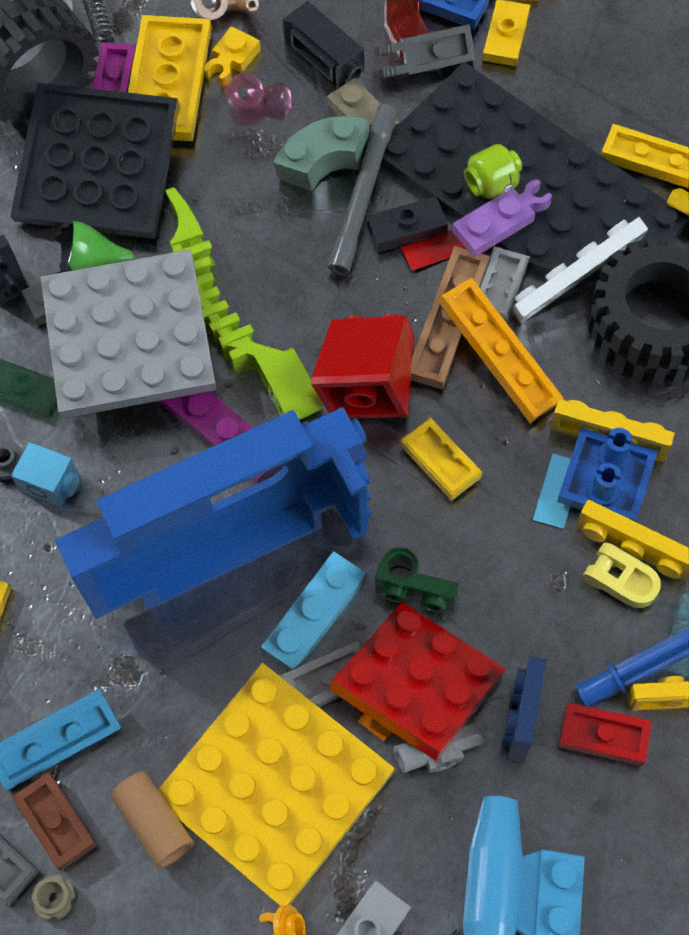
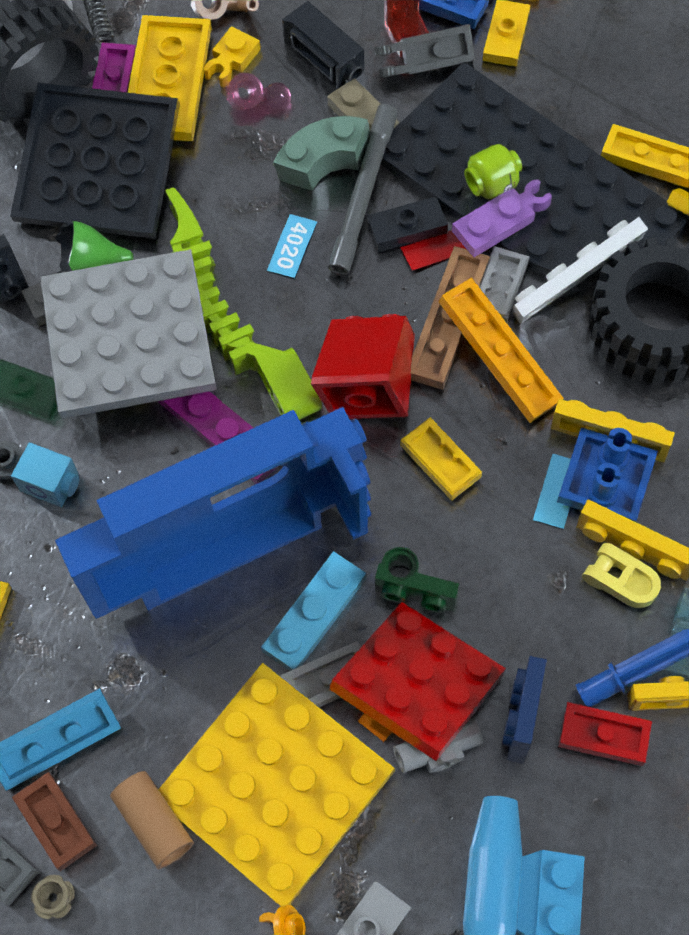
none -> medium azure sticker [267,214,317,278]

